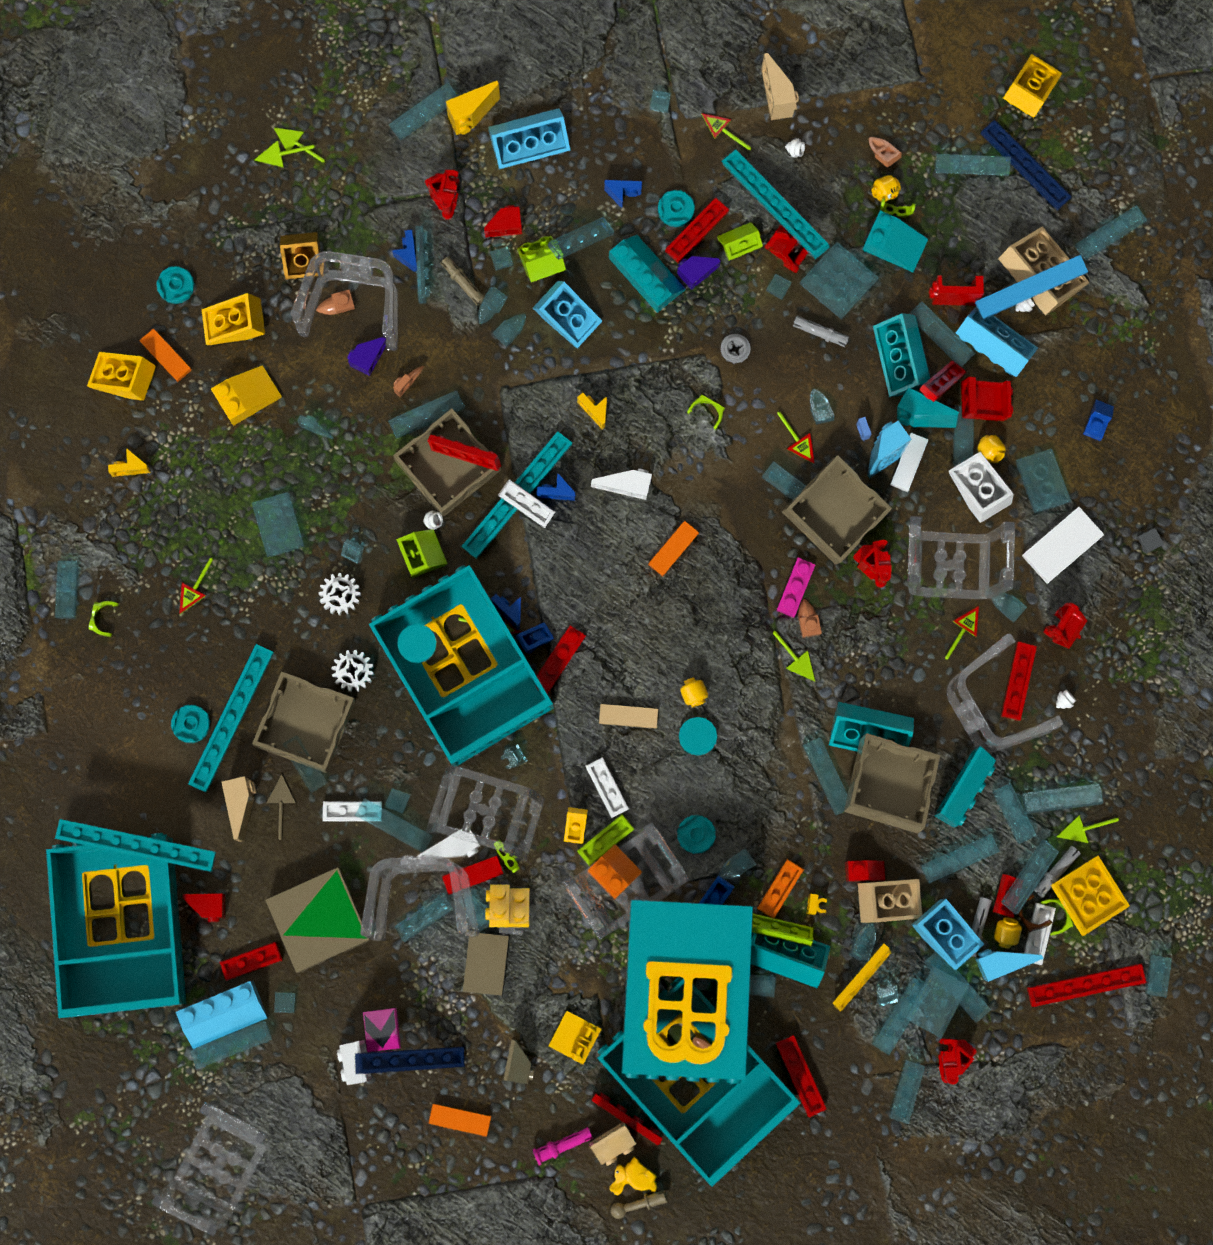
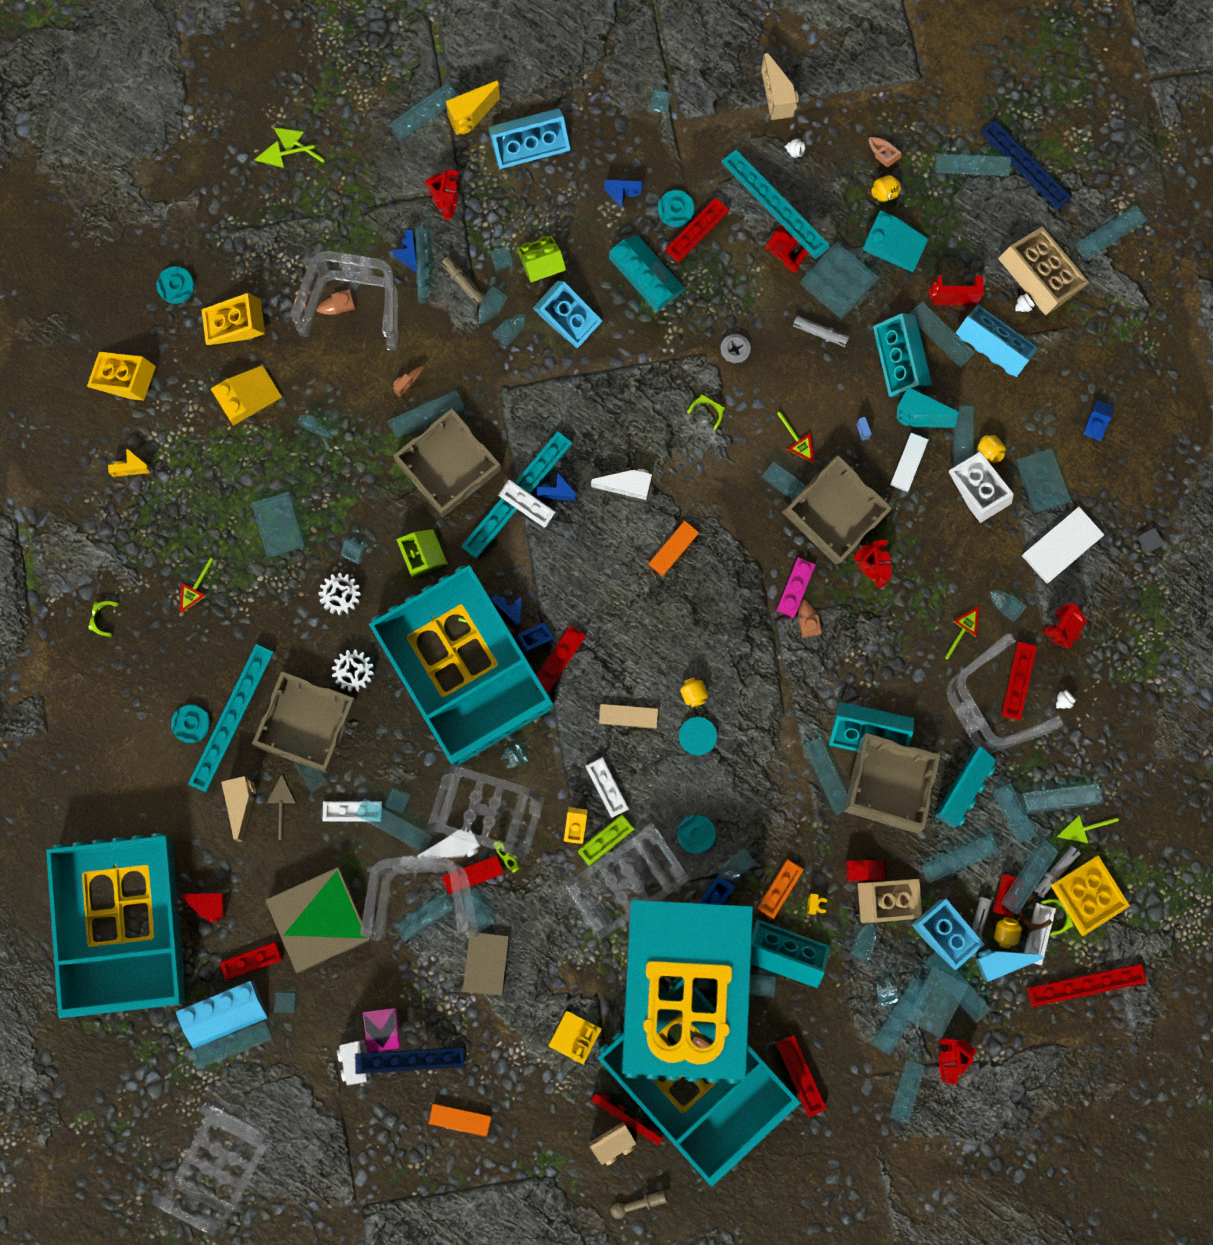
clear light blue tile [55,561,78,619] -> none
teal plate [55,819,217,872] -> none
orange tile [139,328,191,382] -> none
pearl gold slope [279,232,322,279] -> none
dark purple slope [347,337,387,376] -> none
teal tile [397,624,437,663] -> none
white plate [423,511,443,530] -> none
red plate [427,434,501,471] -> none
red slope [484,205,522,238] -> none
yellow plate [485,885,530,927] -> none
clear pin [499,927,523,936] -> none
dark tan slope [503,1039,535,1084] -> none
dark pink pin [532,1127,593,1166] -> none
clear light blue tile [548,217,614,260] -> none
yellow slope [577,393,607,429] -> none
orange slope [587,844,642,900] -> none
yellow animal [609,1156,657,1195] -> none
dark purple slope [677,256,721,290] -> none
piece [701,113,751,150] -> none
lime panel [717,222,763,261] -> none
lime tile [752,913,813,946] -> none
clear light blue tile [766,274,792,300] -> none
lime piece [773,631,815,682] -> none
clear light blue plate [810,389,835,425] -> none
yellow tile [833,944,891,1011] -> none
medium azure slope [867,421,912,479] -> none
lime cap [880,198,915,218] -> none
clear windscreen [908,516,1015,599] -> none
red plate [919,360,967,402] -> none
red panel [961,377,1013,421] -> none
dark azure tile [975,255,1088,319] -> none
yellow slope [1003,54,1062,118] -> none
clear light blue plate [1145,955,1172,998] -> none

